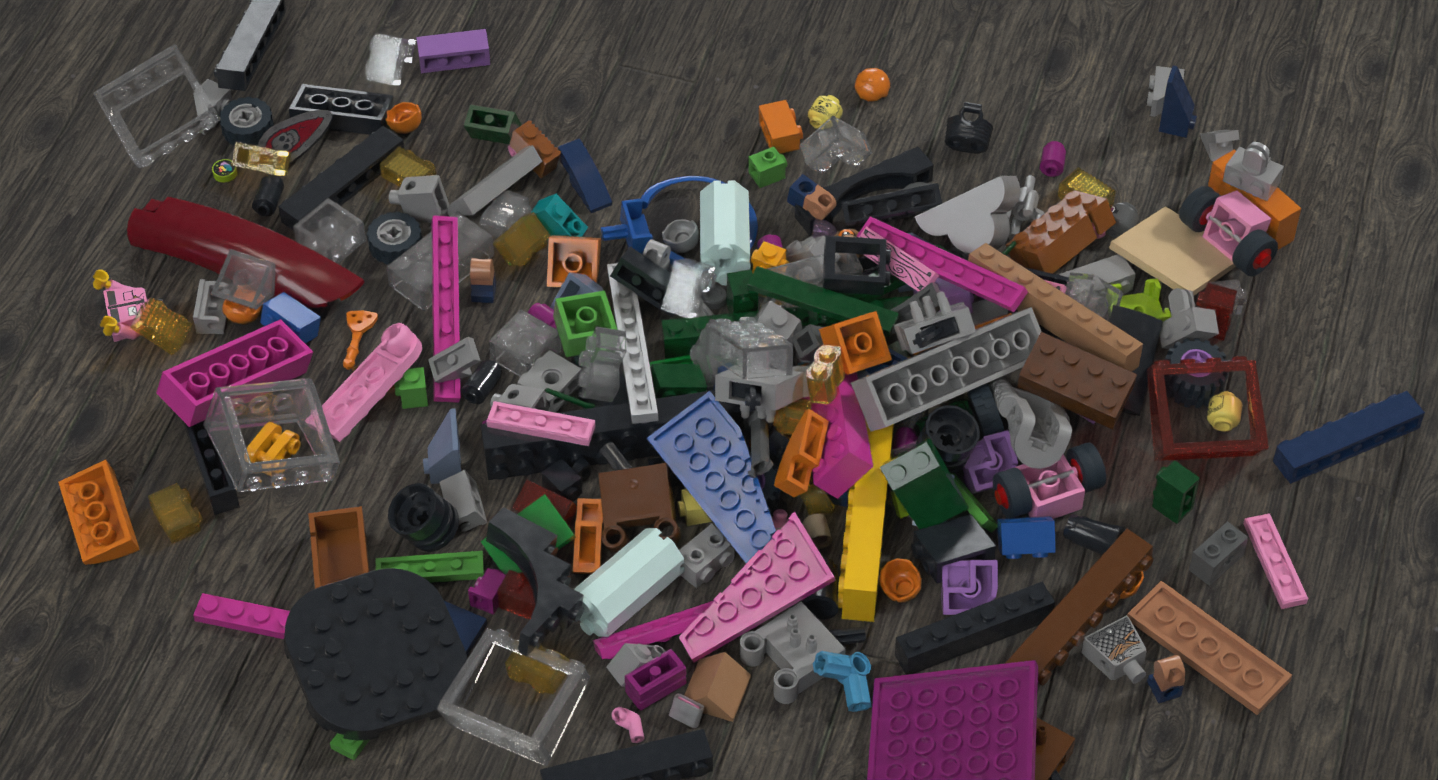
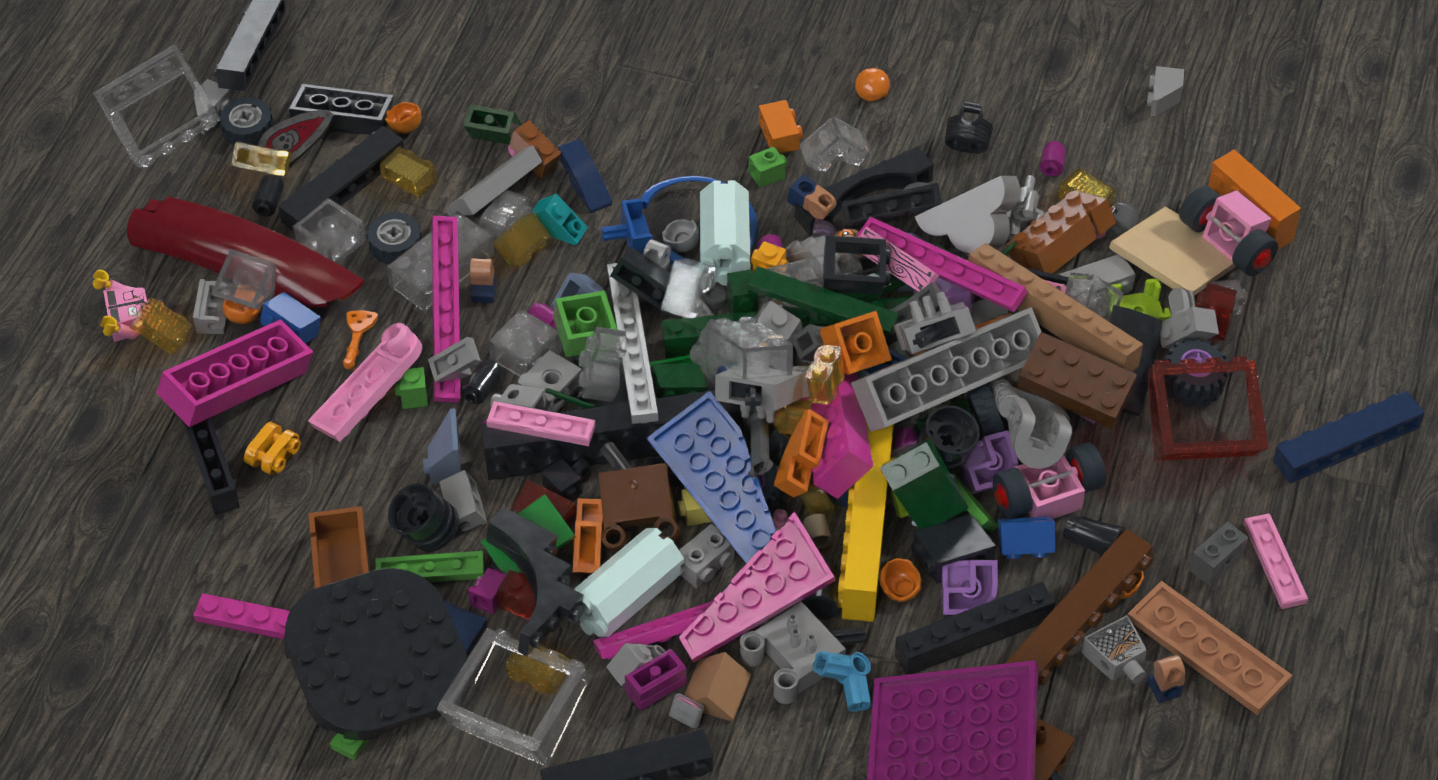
orange slope [58,460,140,565] -> none
clear yellow brick [148,483,203,544] -> none
clear windscreen [204,378,340,492] -> none
tile [212,159,237,183] -> none
clear brick [365,33,416,85] -> none
light grey torso [389,175,449,223] -> none
medium lavender brick [416,29,490,73] -> none
orange slope [547,235,601,287] -> none
bright pink arm [612,707,644,743] -> none
light yellow head [808,95,843,131] -> none
dark green brick [1152,460,1200,524] -> none
dark blue slope [1159,66,1197,138] -> none
light grey slope [1200,130,1240,161] -> none
light yellow head [1207,391,1243,432] -> none
light grey brick [1223,142,1284,201] -> none

